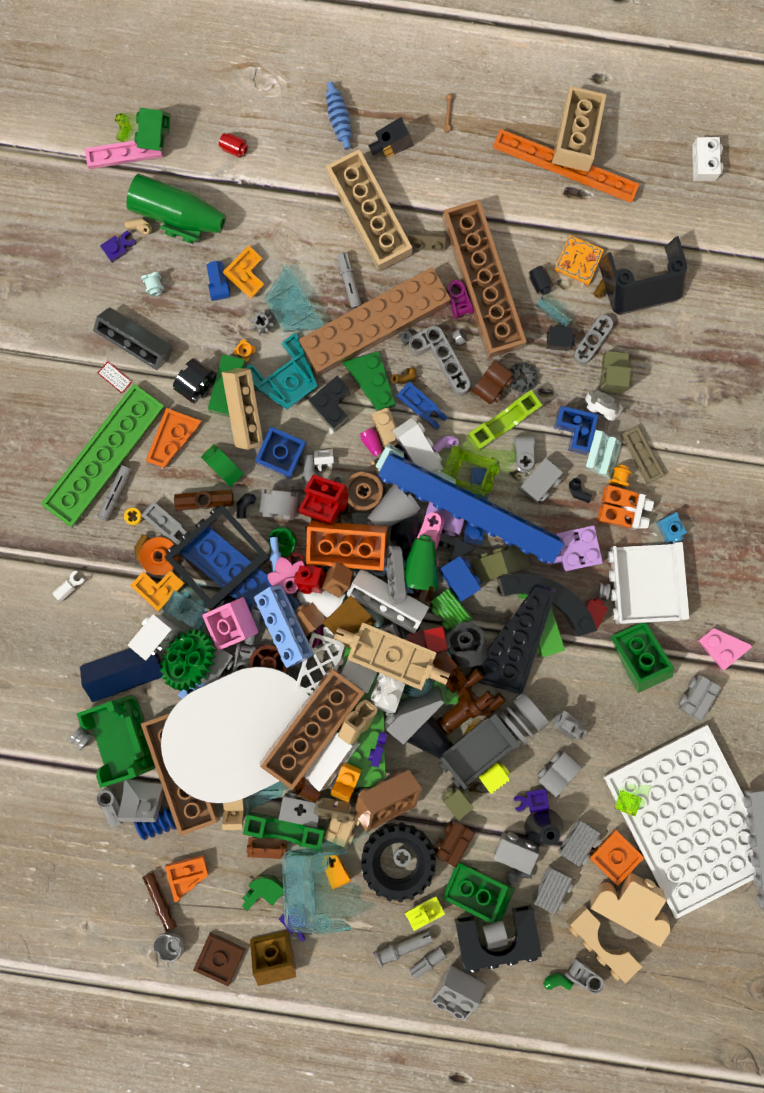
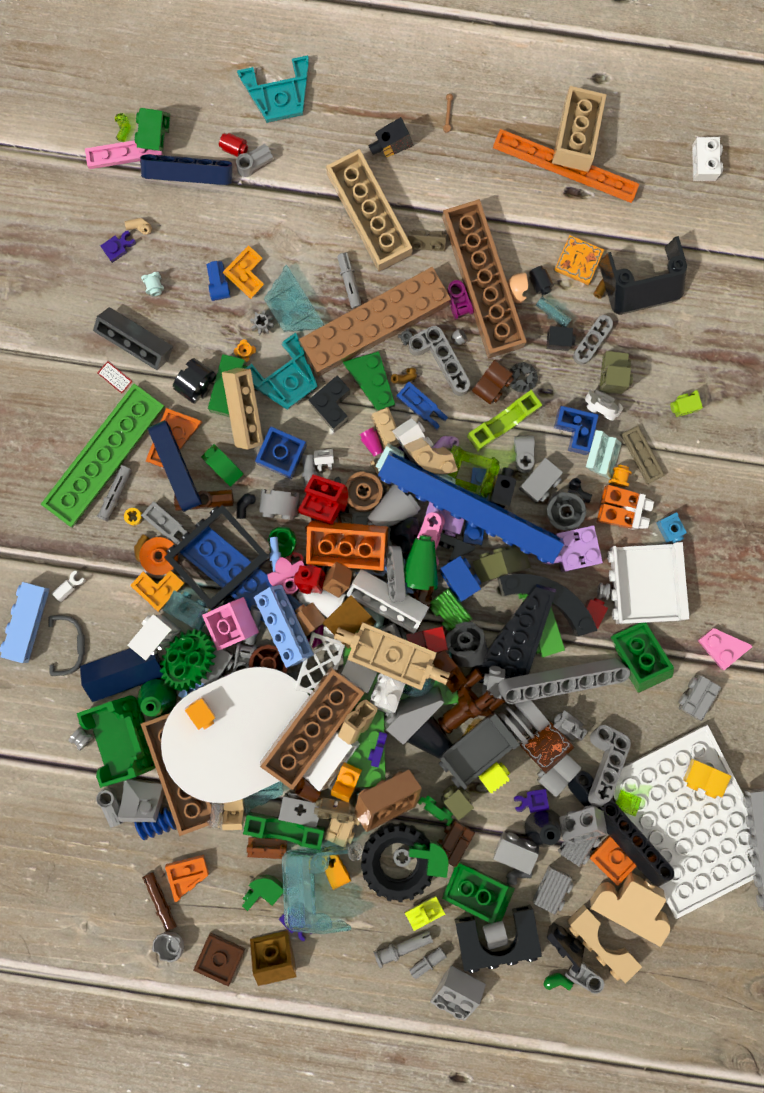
green piece [126,174,226,244] -> none
medium blue piece [326,82,352,150] -> none
none -> light blue brick [0,582,50,663]
none -> dark grey piece [48,615,85,676]
none -> green cone [137,679,177,717]
none -> dark blue beam [140,154,232,185]
none -> dark blue beam [148,420,202,512]
none -> light orange brick [185,697,215,730]
none -> clear pin [207,803,224,829]
none -> light grey piece [236,144,273,177]
none -> teal wing [237,55,309,123]
none -> clear pin [347,841,363,861]
none -> tan brick [403,438,458,474]
none -> green brick [408,840,448,878]
none -> green plate [417,795,454,826]
none -> light grey brick [482,666,505,699]
none -> black torso [489,467,516,510]
none -> light grey beam [498,658,630,704]
none -> light nougat hair [507,272,528,304]
none -> reddish brown tile [520,719,575,774]
none -> dark grey brick [547,488,586,531]
none -> black wing [547,922,585,973]
none -> light grey brick [559,806,607,844]
none -> black beam [568,771,675,886]
none -> light grey beam [588,725,631,807]
none -> lime brick [670,390,703,418]
none -> yellow brick [683,759,731,799]

